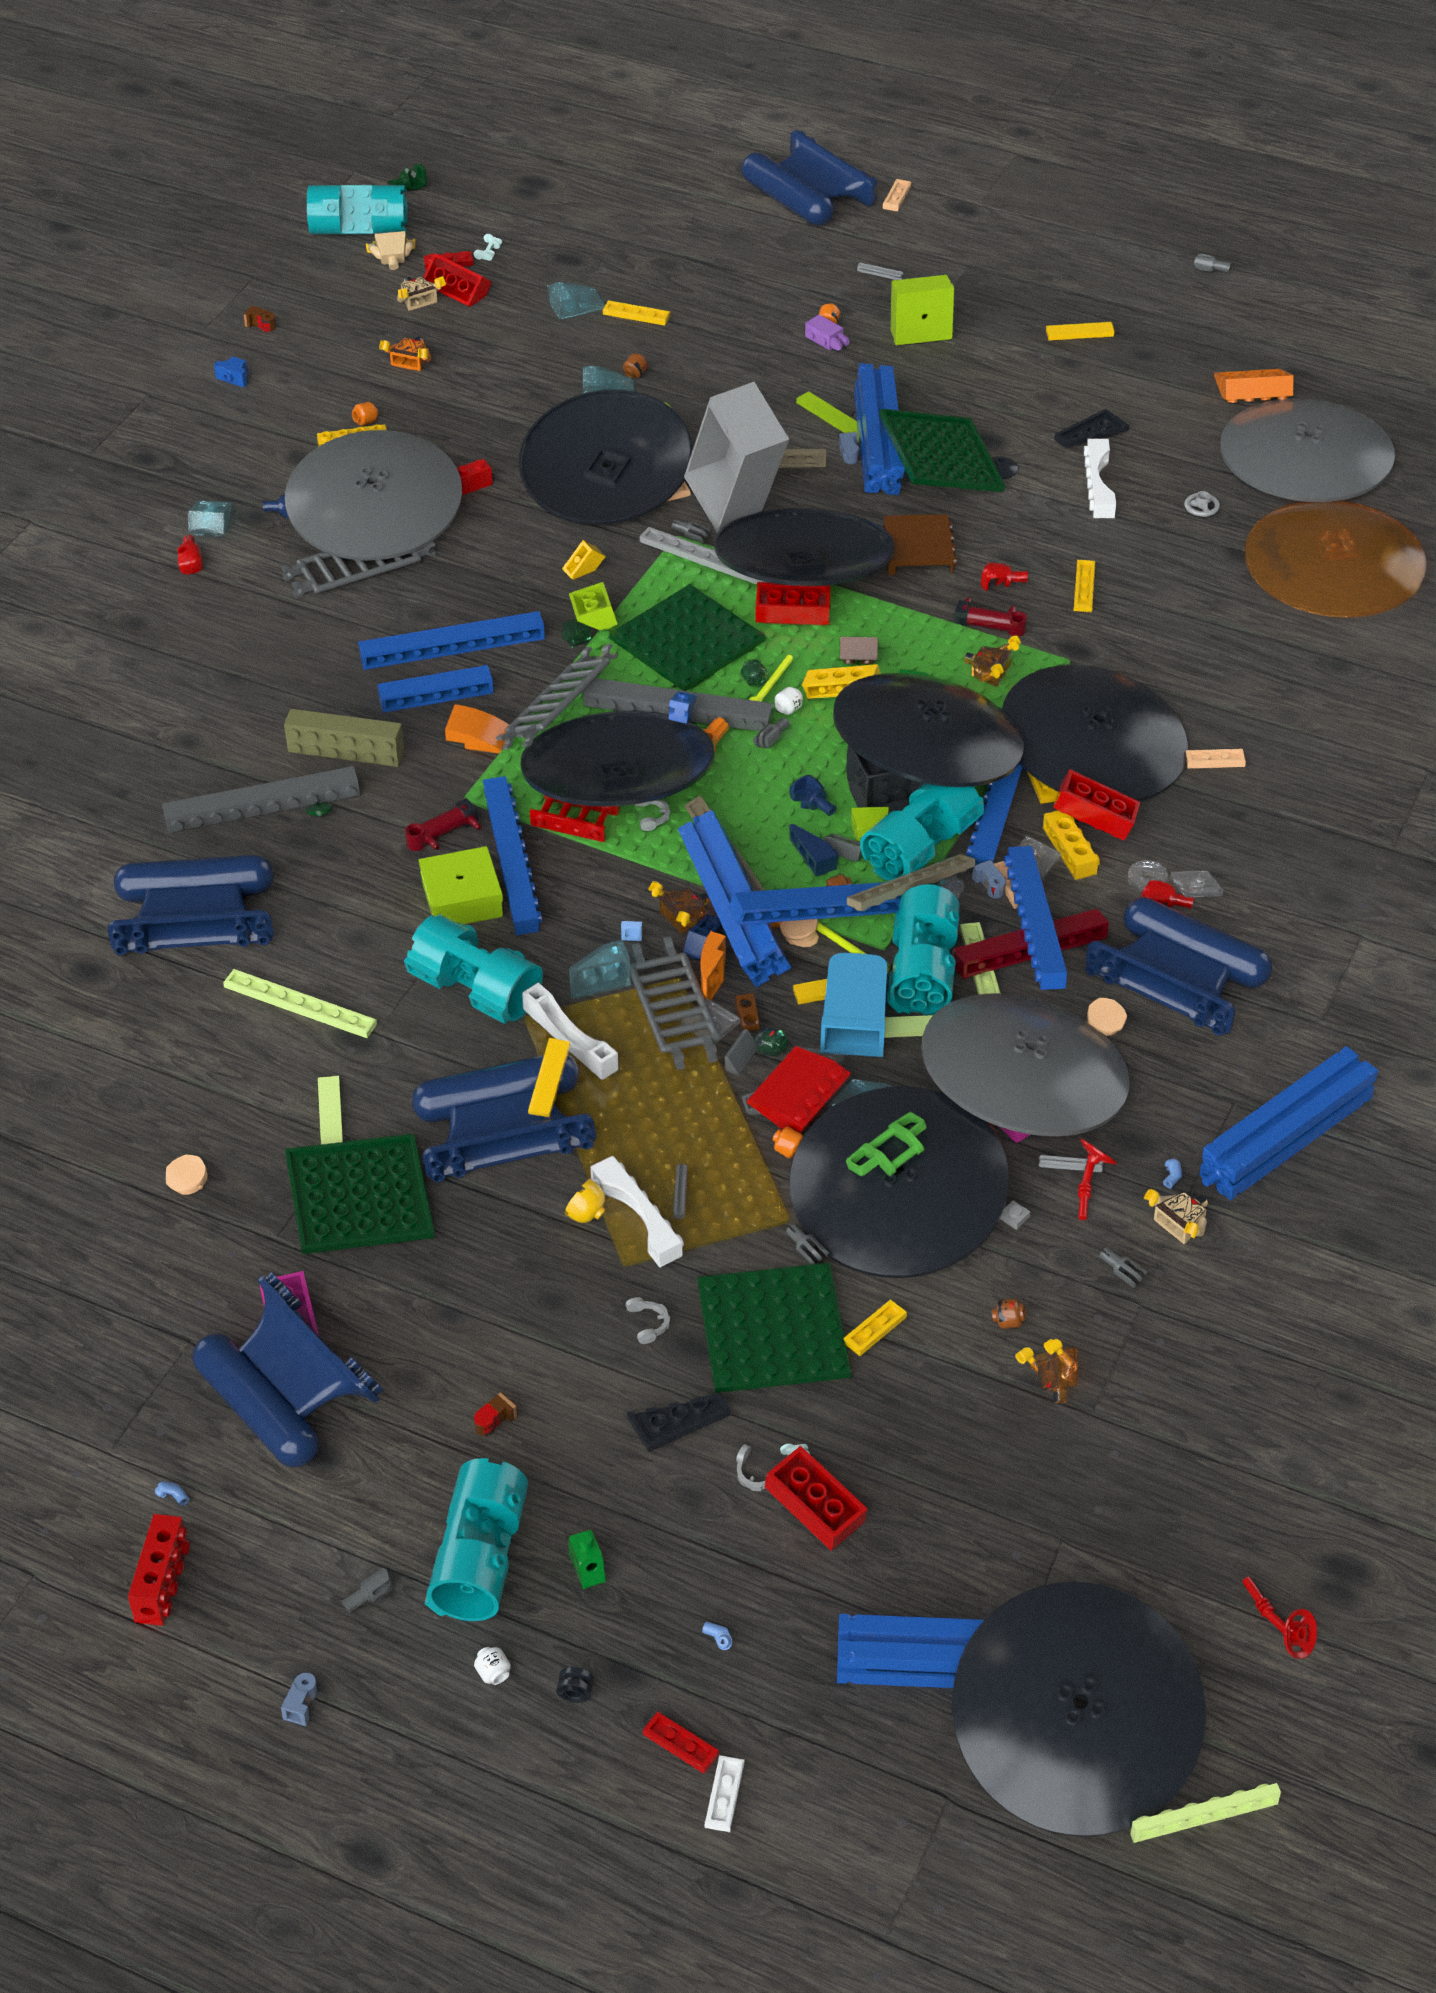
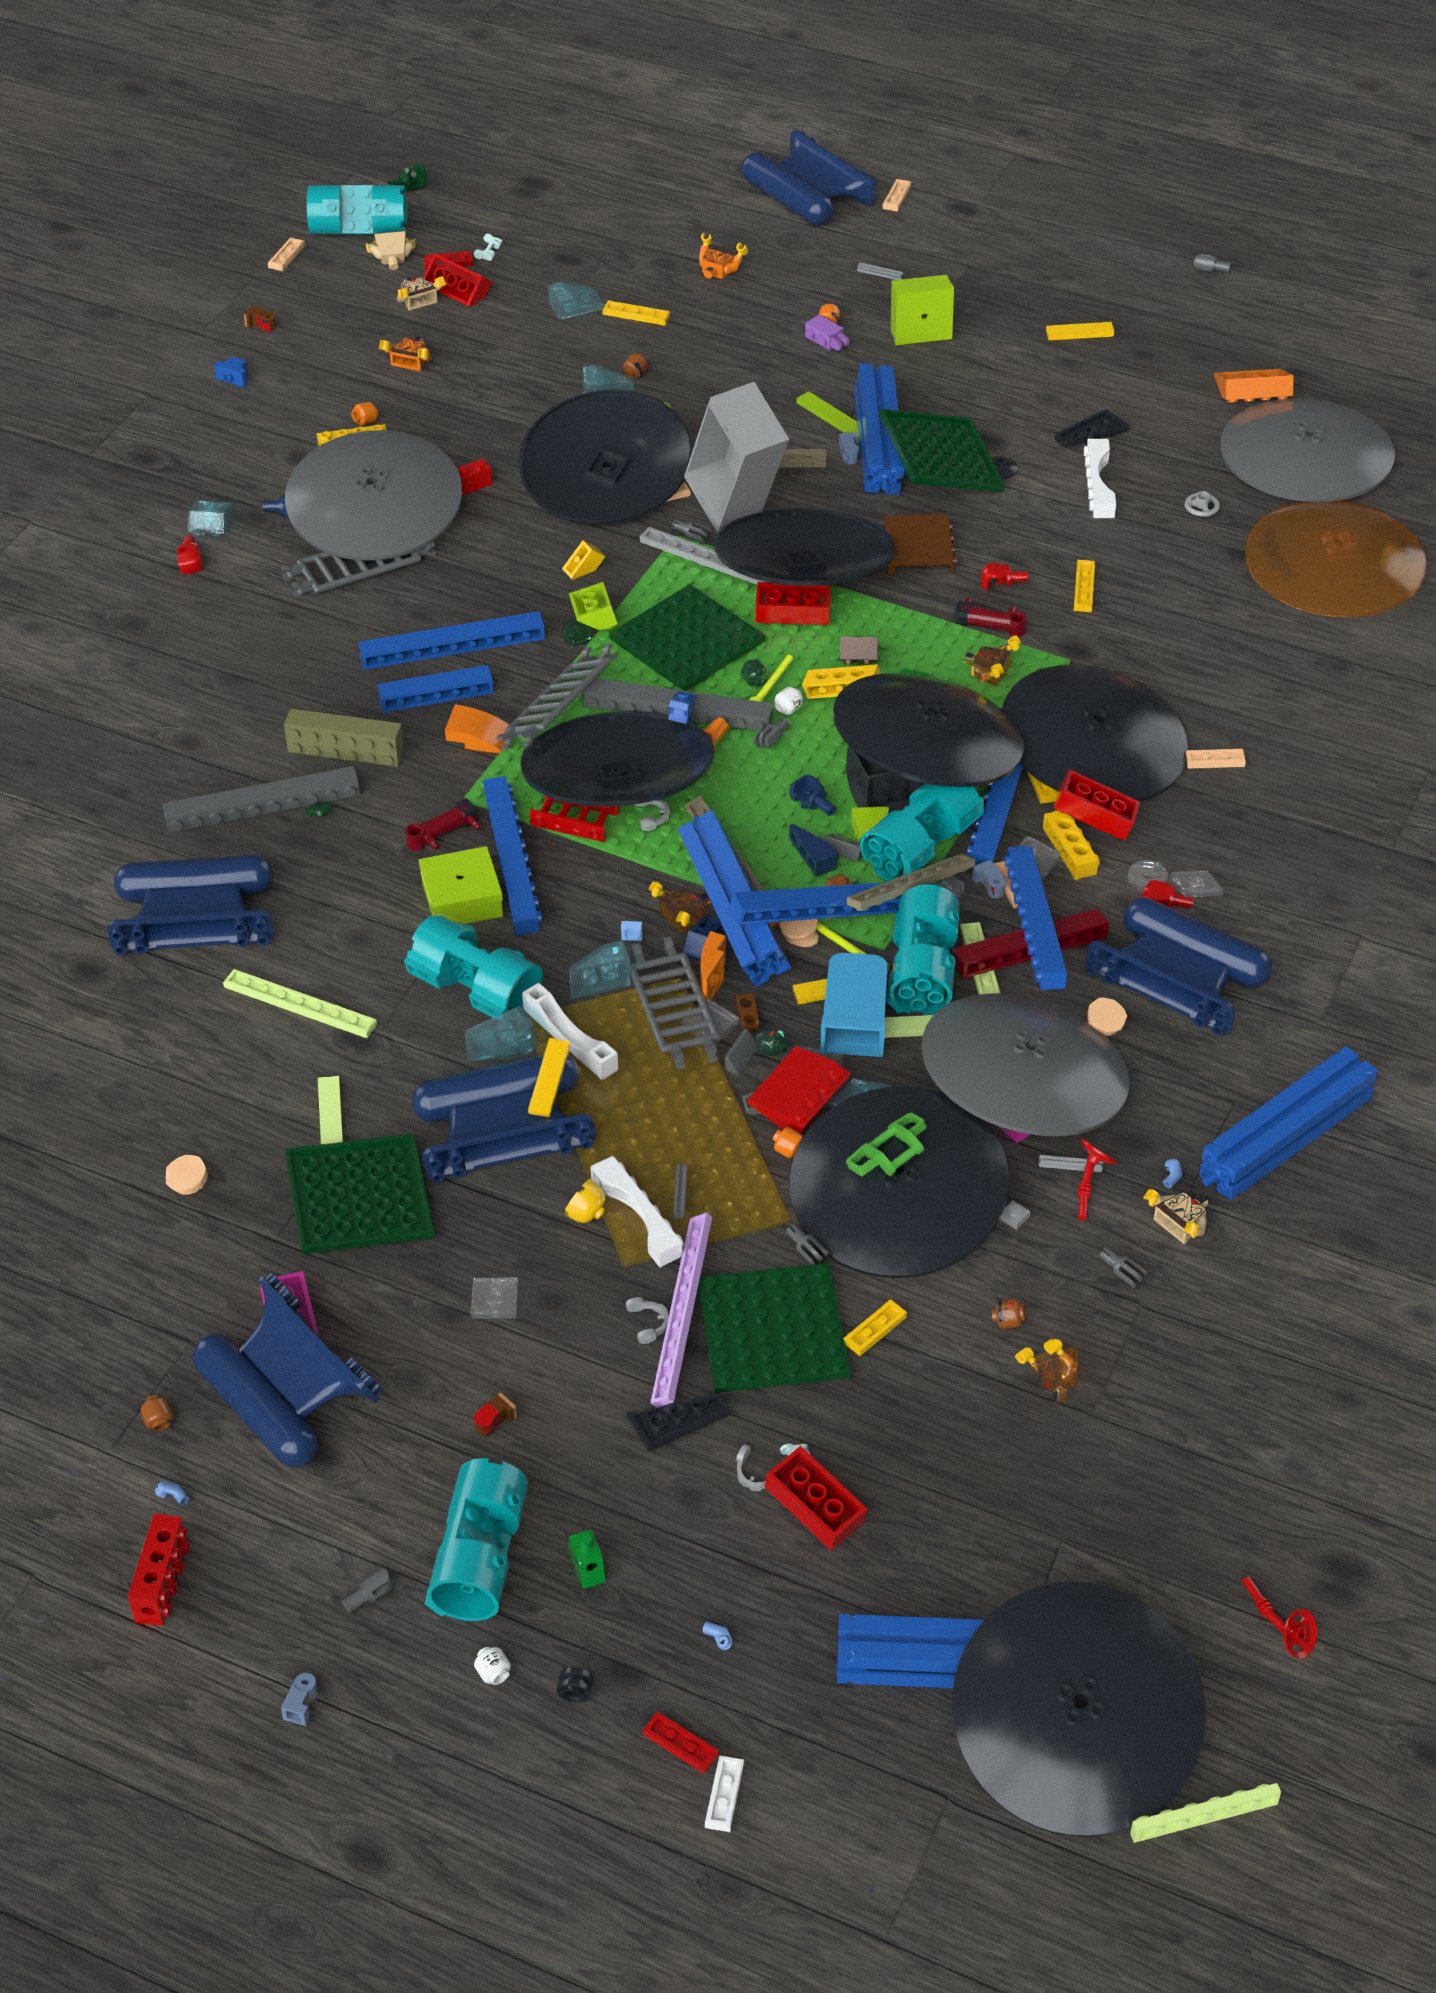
none -> dark orange head [140,1395,174,1431]
none -> light nougat tile [268,238,305,271]
none -> clear light blue slope [465,1006,535,1061]
none -> clear tile [471,1278,518,1319]
none -> lavender plate [650,1213,712,1408]
none -> orange torso [699,233,748,279]

